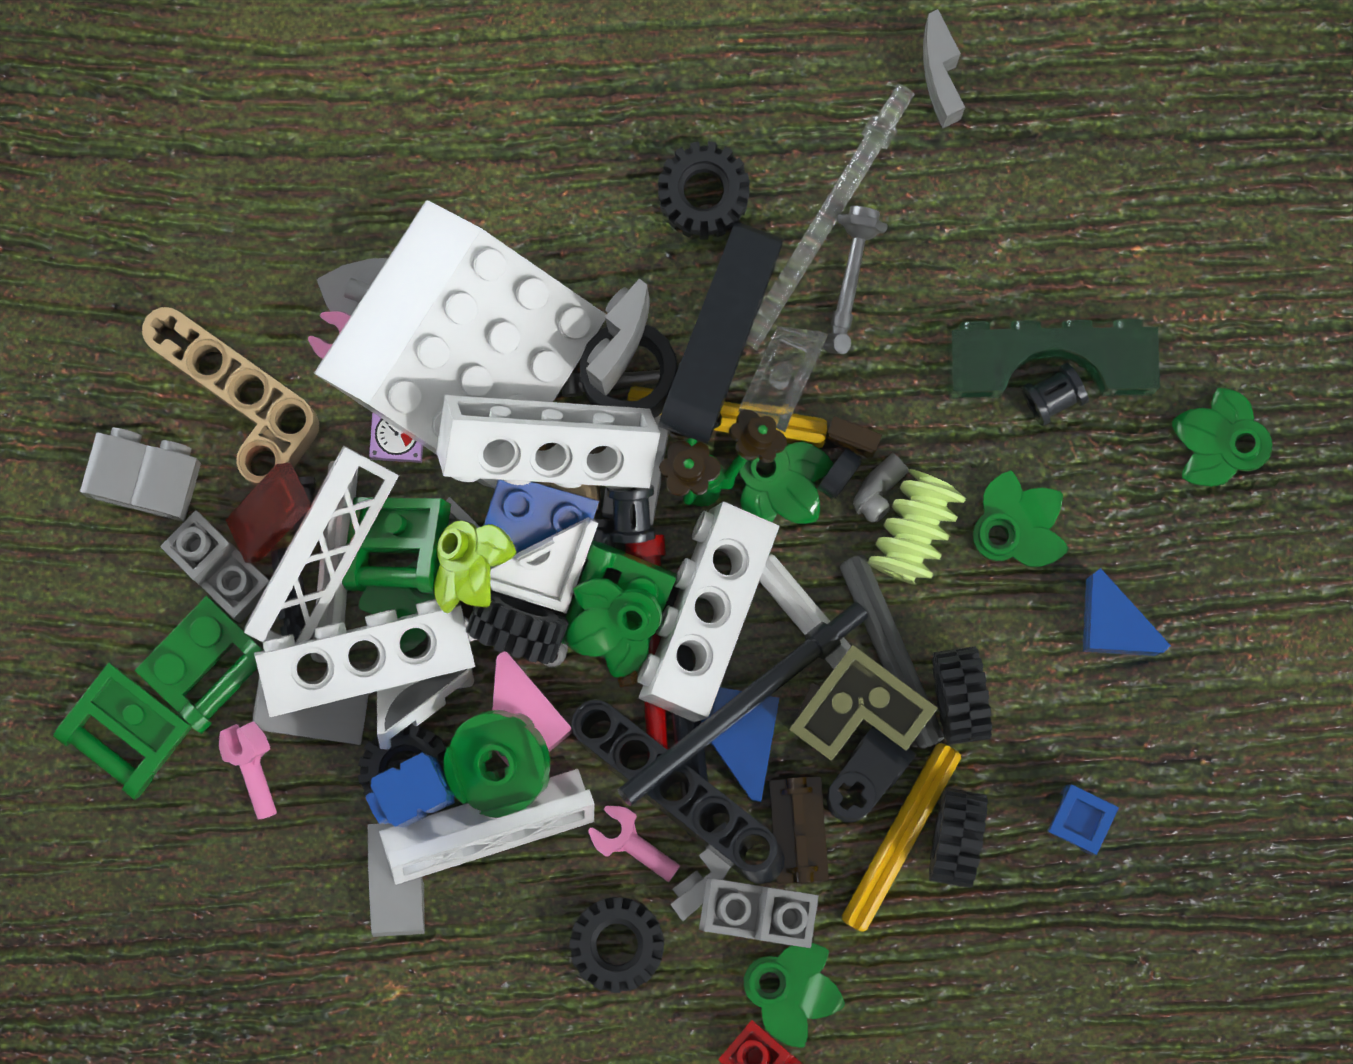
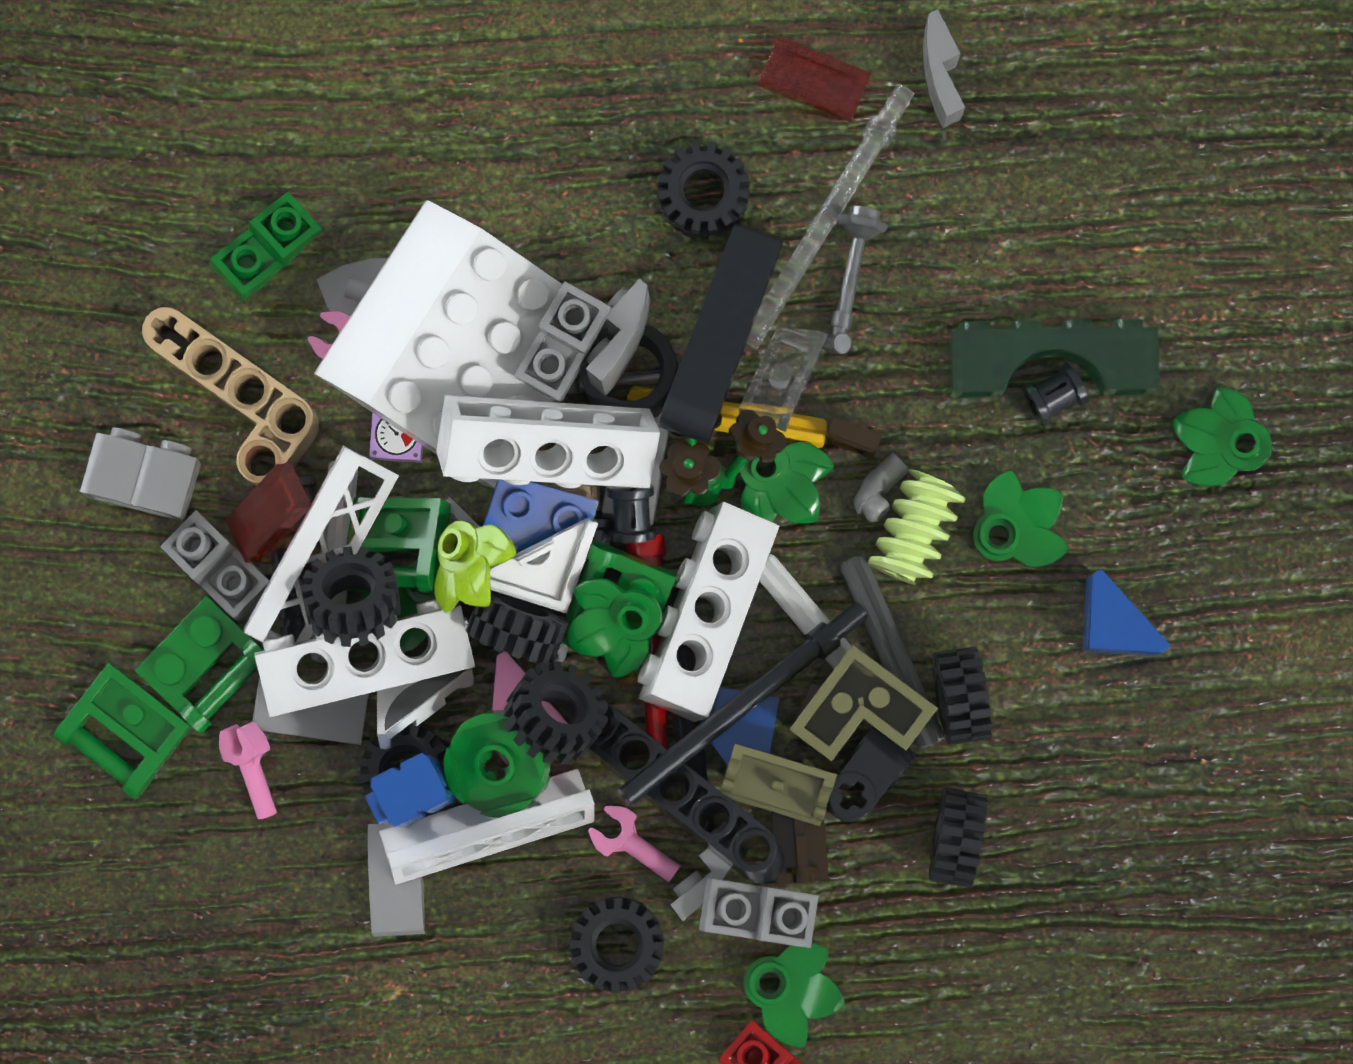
black tile [817,448,862,499] -> none
yellow axle [842,743,961,932] -> none
blue panel [1047,784,1119,855] -> none
none -> green slope [209,192,322,302]
none -> black tyre [301,546,401,647]
none -> black tyre [504,661,608,765]
none -> light grey slope [514,281,611,403]
none -> olive hinge [720,744,837,826]
none -> clear red tile [758,36,871,123]

